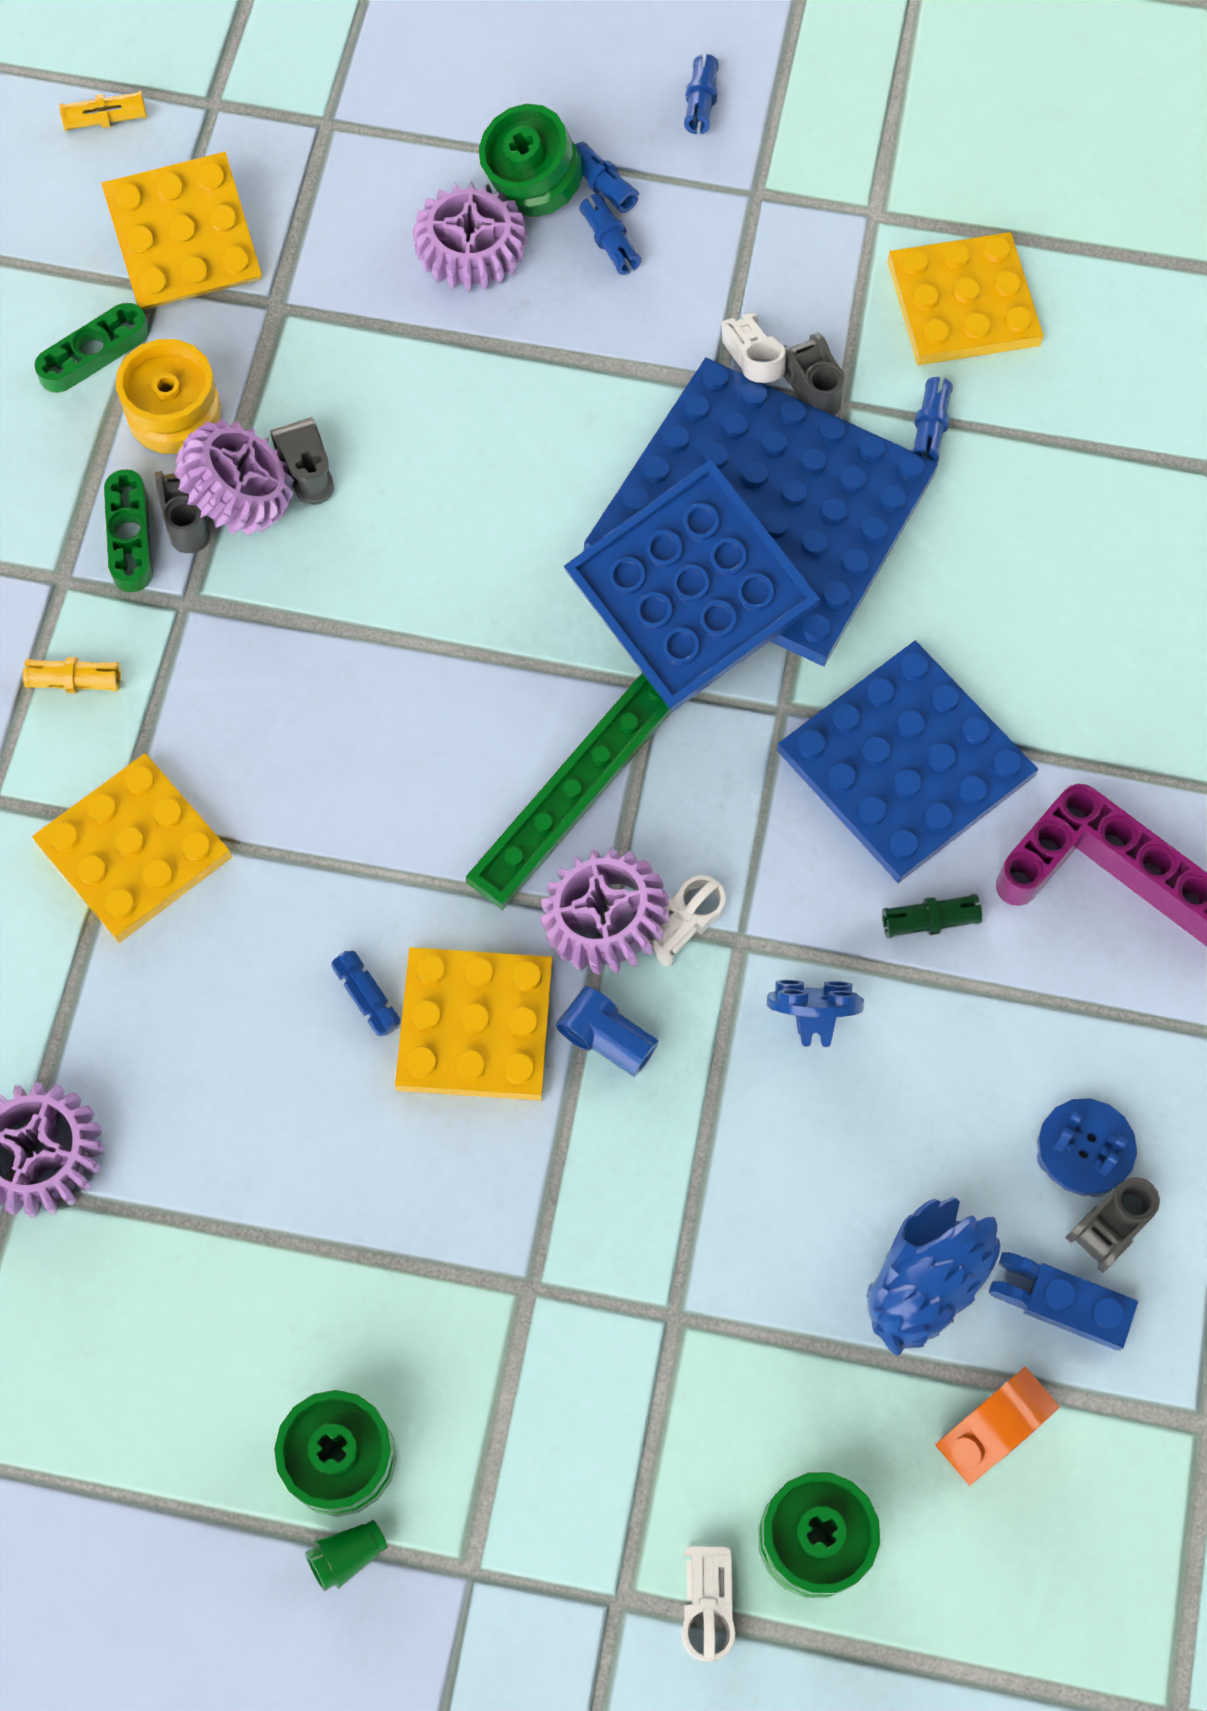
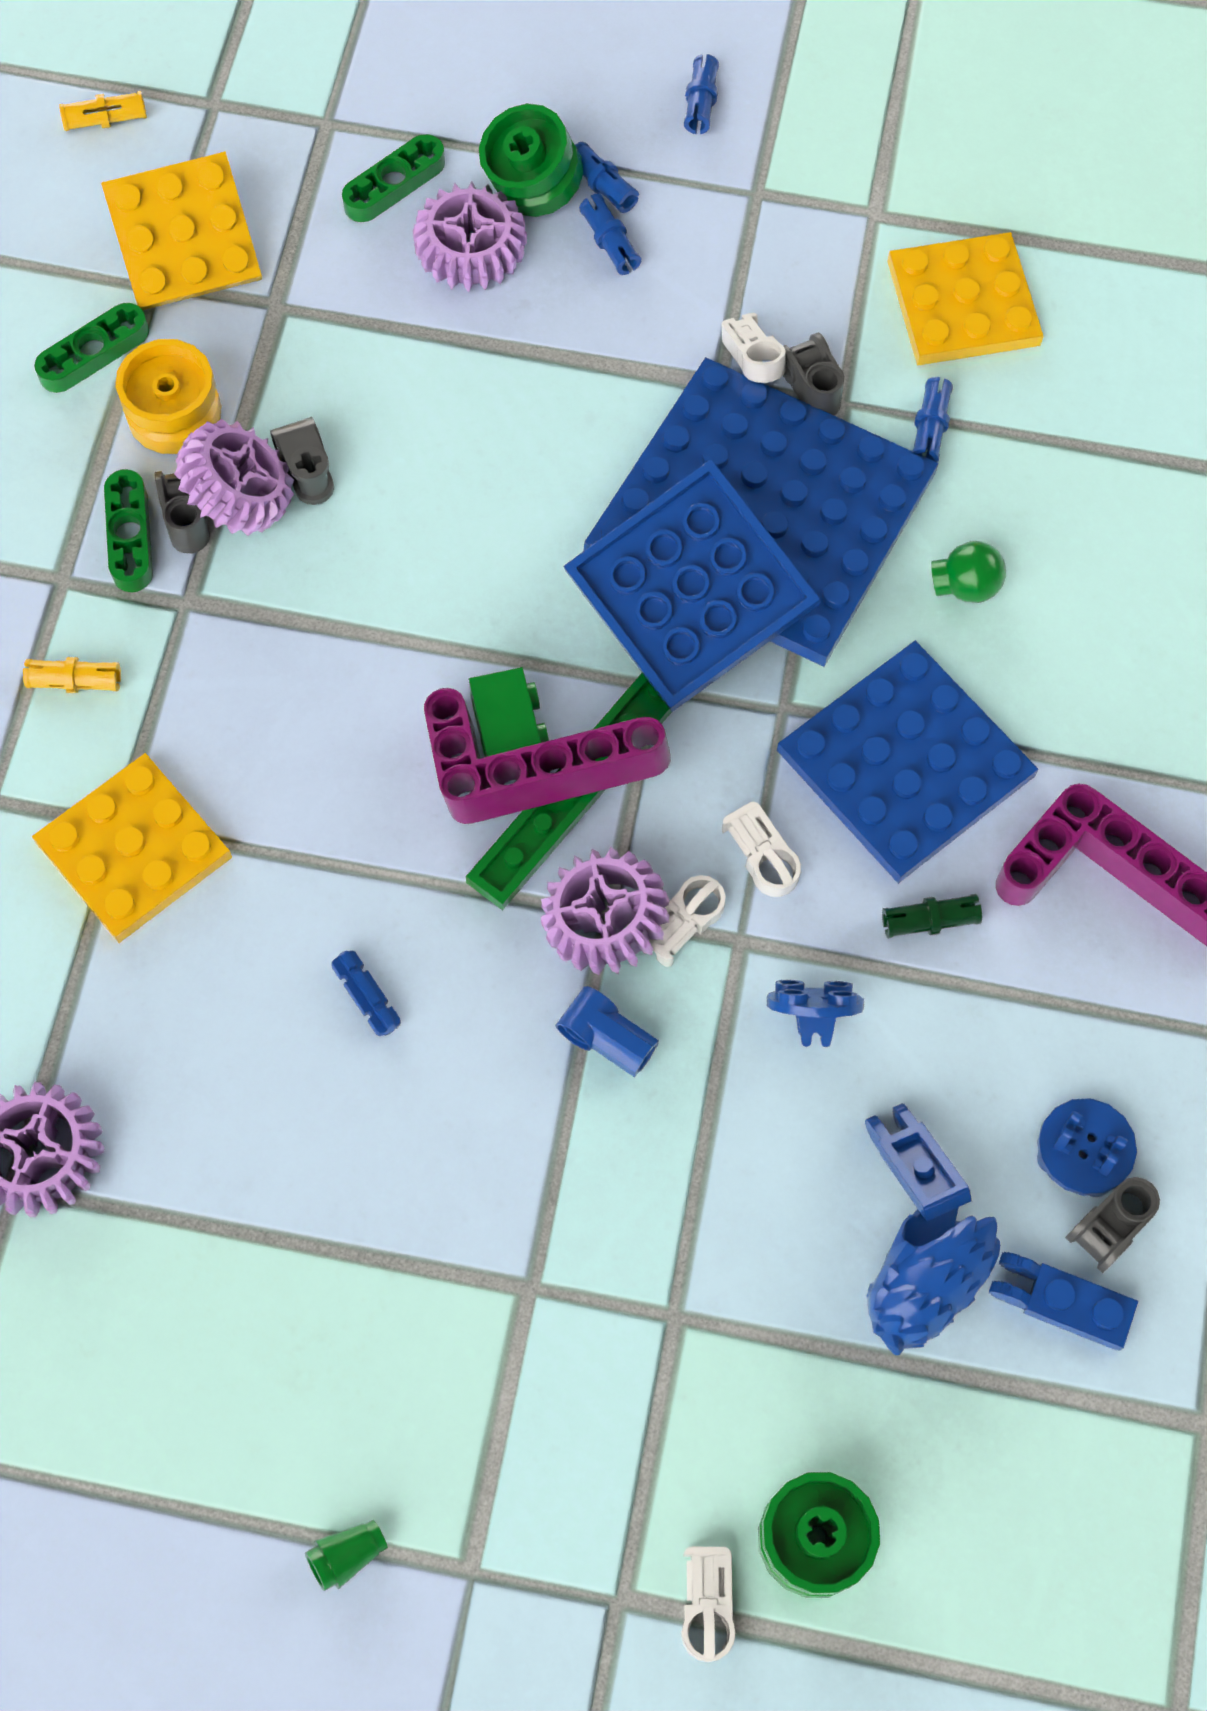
green wheel [274,1390,397,1517] -> none
yellow plate [395,947,552,1101] -> none
orange brick [935,1366,1060,1486] -> none
none -> green beam [342,134,445,222]
none -> magenta beam [424,688,671,824]
none -> green brick [469,667,549,757]
none -> white piece [722,802,801,897]
none -> hinge [865,1103,972,1222]
none -> green piece [931,541,1006,603]

